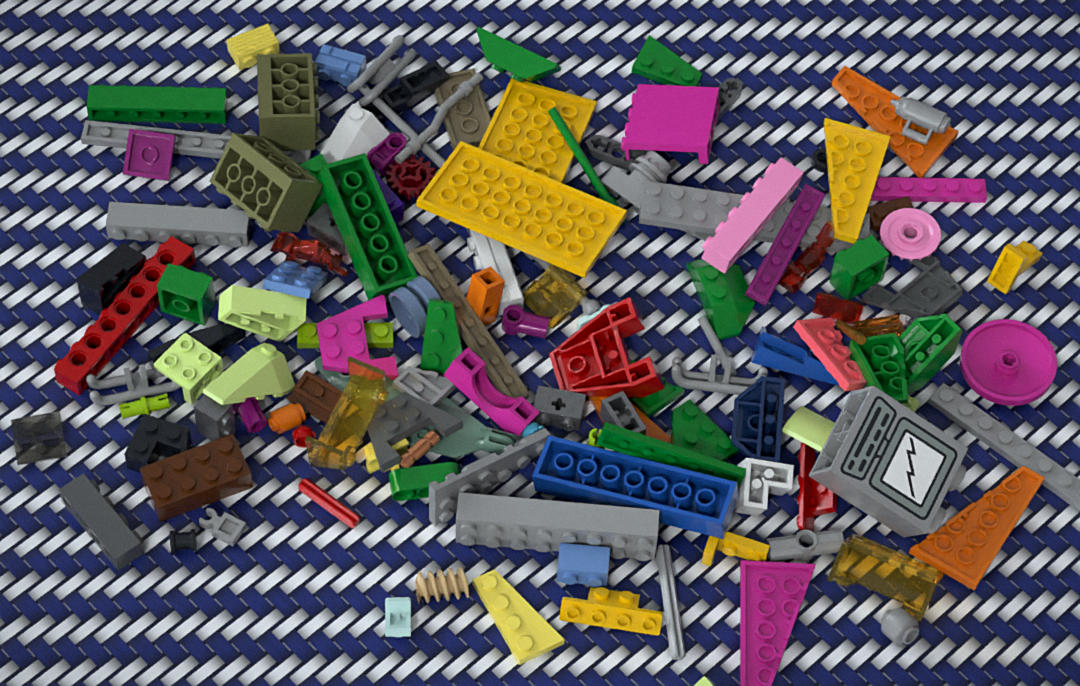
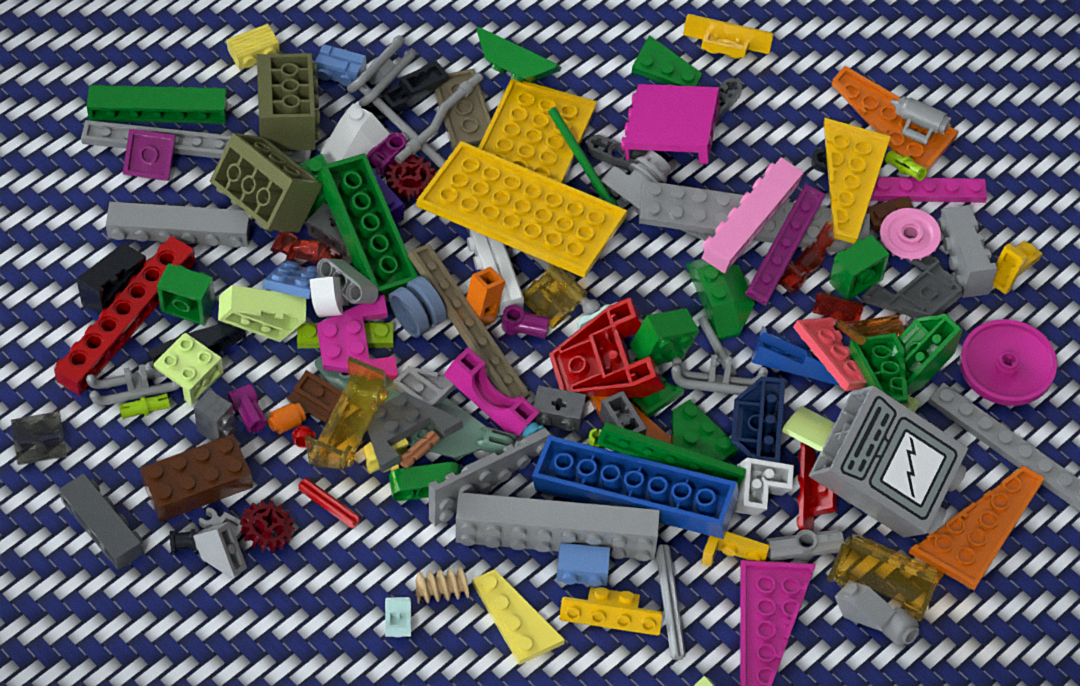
black brick [124,414,192,473] -> none
yellowish green wedge [202,342,295,405] -> none
green wing [420,298,464,373] -> none
none -> light grey slope [193,522,247,577]
none -> dark red gear [240,500,295,552]
none -> white brick [310,277,349,318]
none -> light grey beam [317,258,378,304]
none -> green brick [630,308,699,366]
none -> yellow bracket [683,14,774,59]
none -> light grey slope [835,580,897,632]
none -> lime pin [885,150,927,181]
none -> light grey wedge [937,205,997,298]

